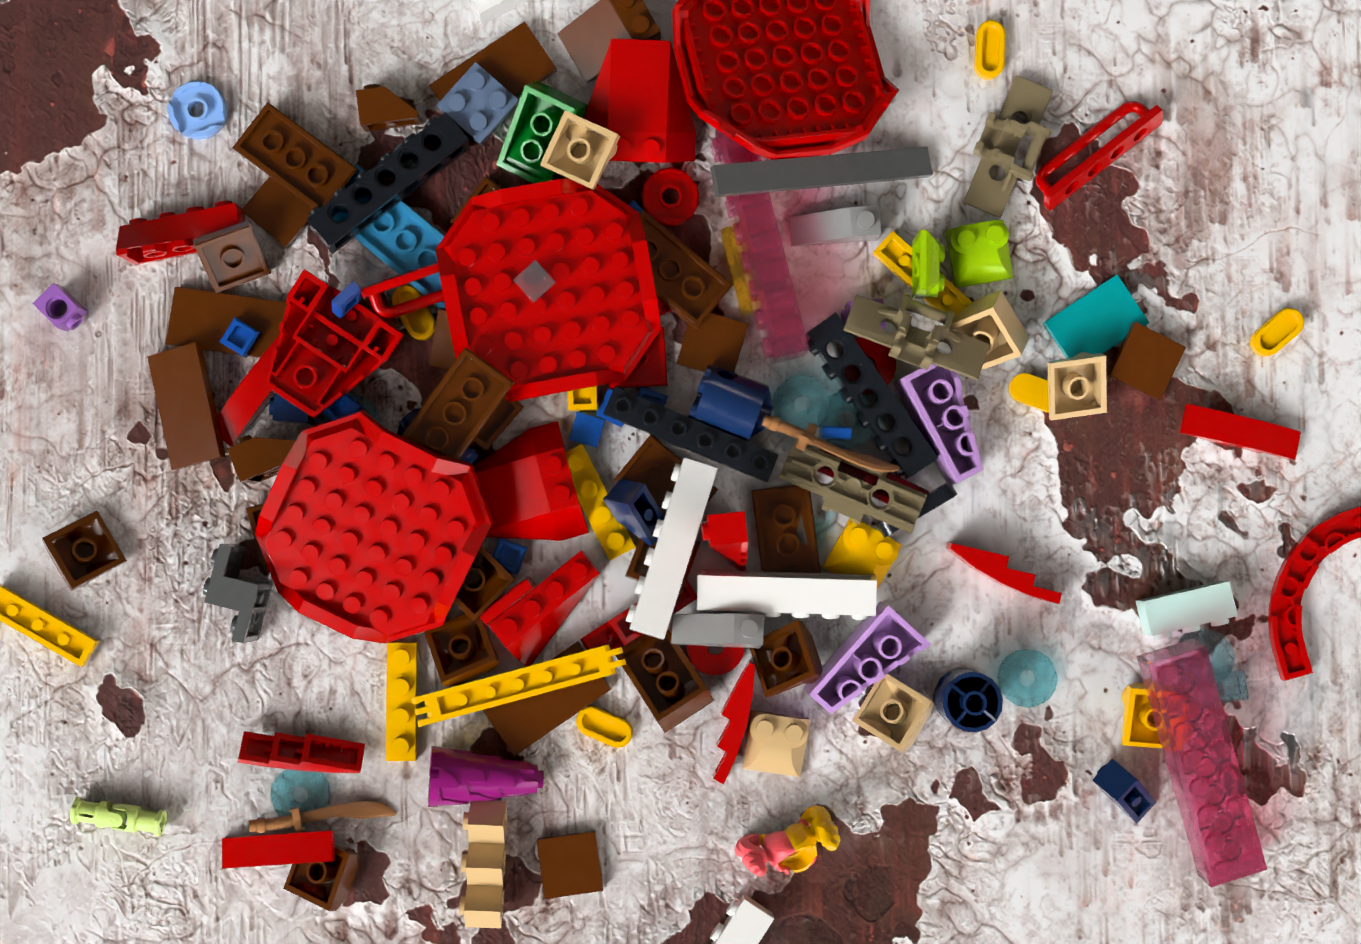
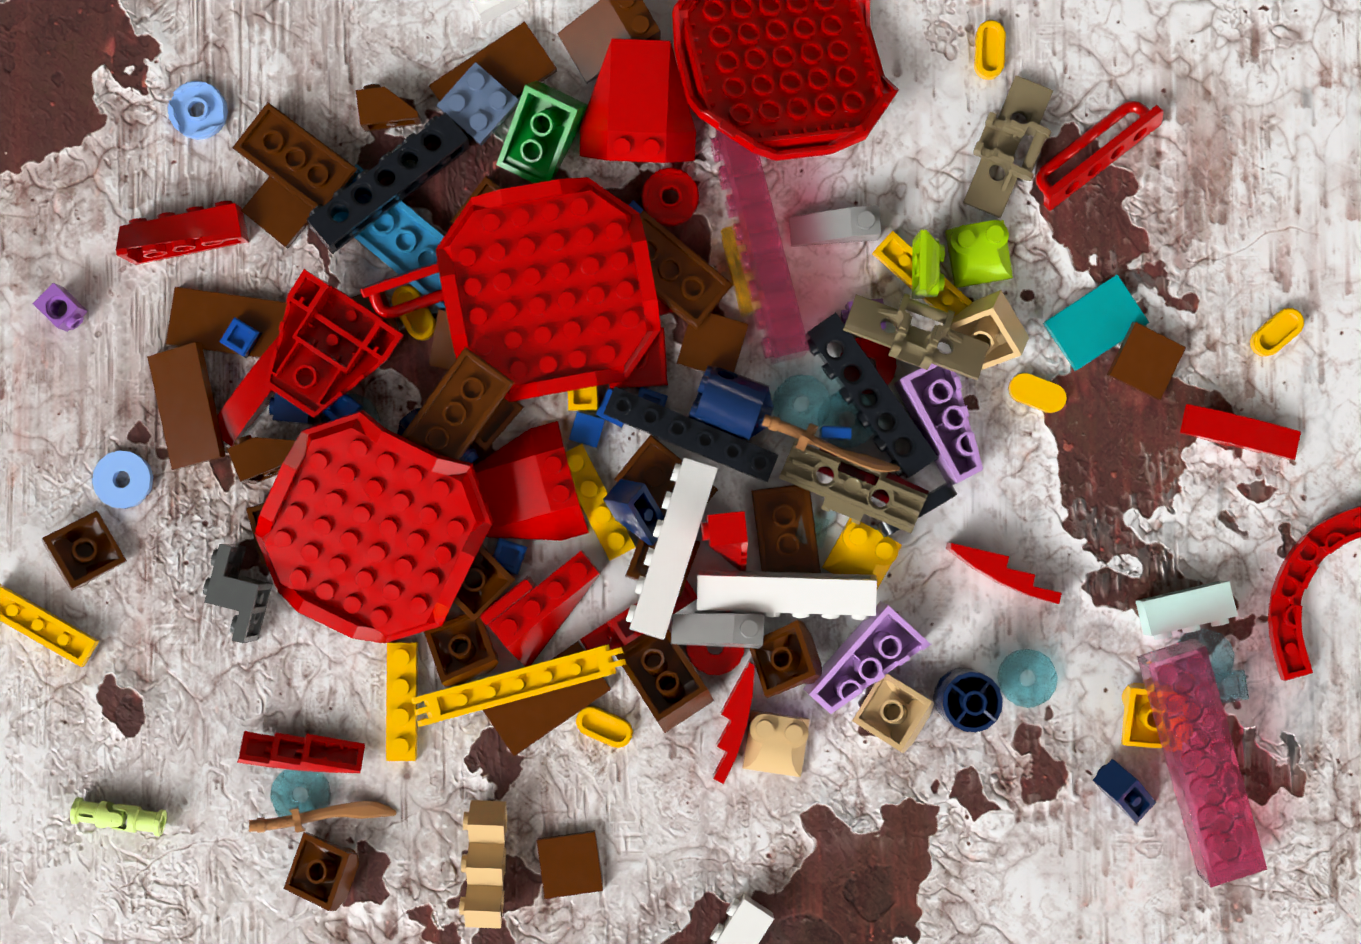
reddish brown tile [192,220,271,293] -> none
red slope [222,831,335,869] -> none
blue tile [332,281,361,318] -> none
magenta cone [428,746,544,807] -> none
clear light blue tile [513,260,556,303] -> none
tan slope [540,111,620,190] -> none
dark grey tile [710,147,933,197] -> none
hair [735,805,840,876] -> none
tan slope [1048,352,1107,420] -> none
none -> light blue tile [92,450,154,509]

